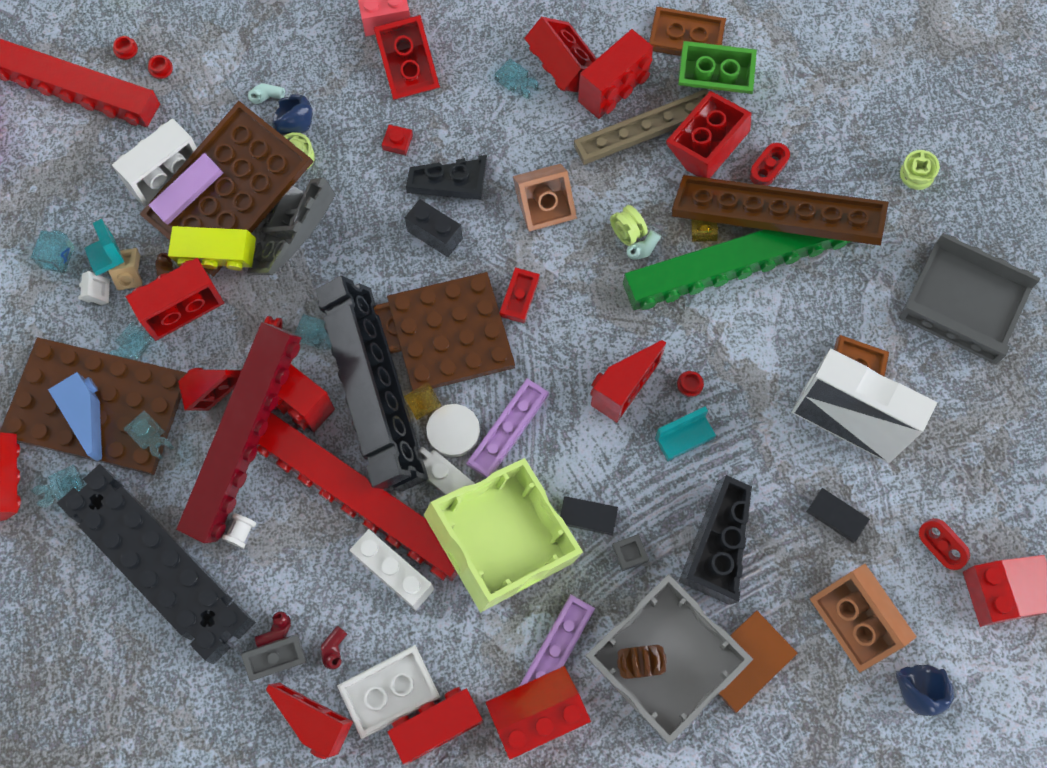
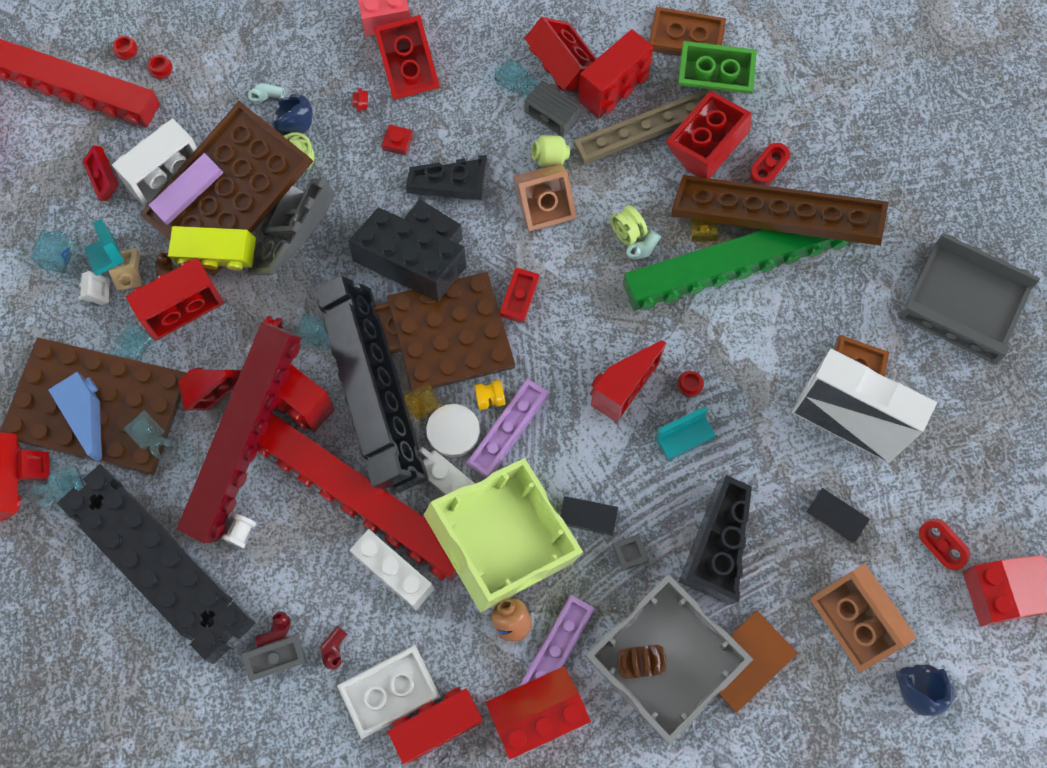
red slope [266,683,353,759] -> none
yellowish green wheel [900,150,940,190] -> none
none -> red plate [18,450,50,481]
none -> red plate [82,145,119,201]
none -> black brick [348,207,466,302]
none -> red plate [351,88,368,113]
none -> yellow wheel [474,379,506,411]
none -> nougat head [491,598,532,642]
none -> dark grey brick [525,80,582,137]
none -> yellowish green head [531,135,570,168]

